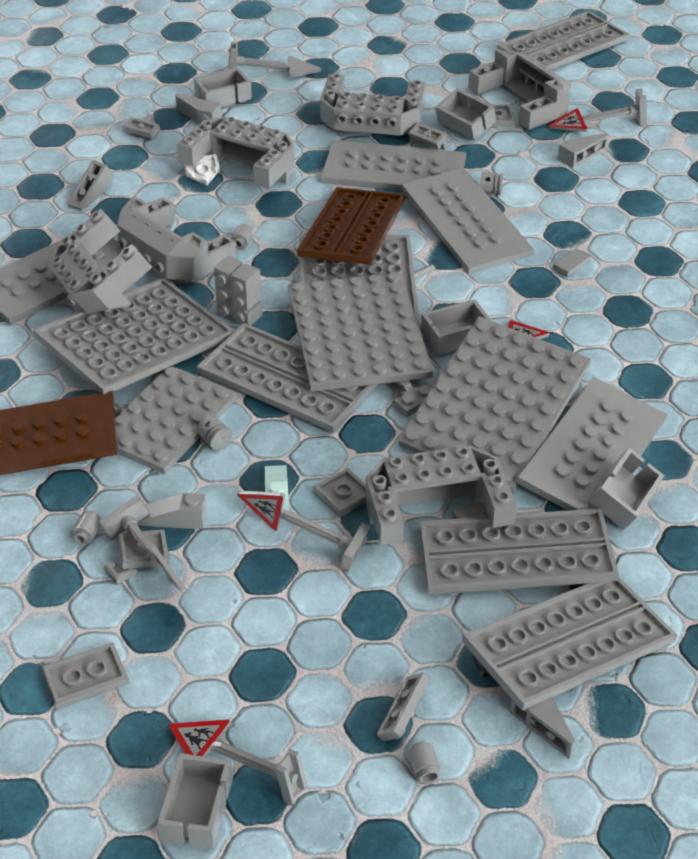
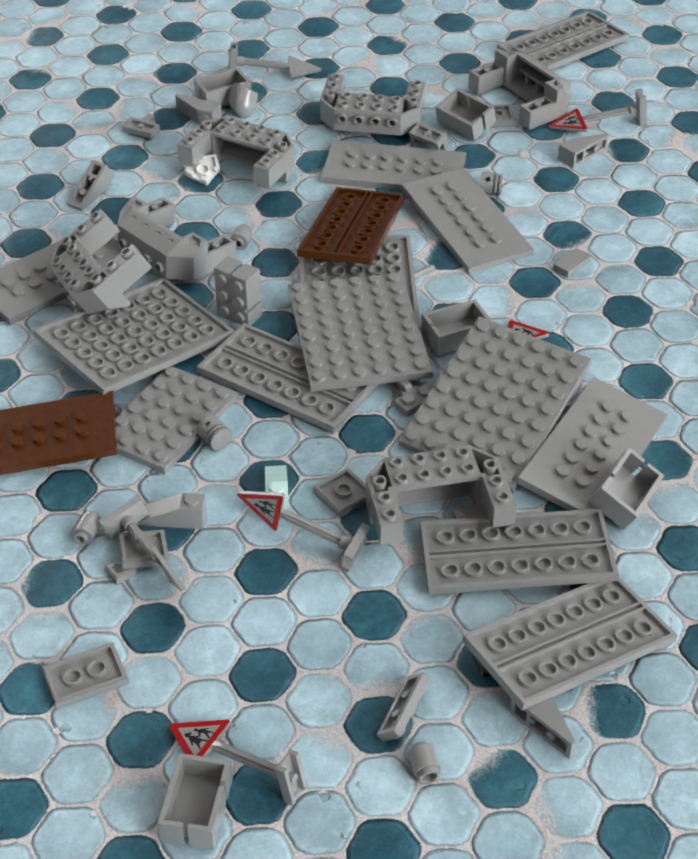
none -> light grey piece [228,82,258,117]

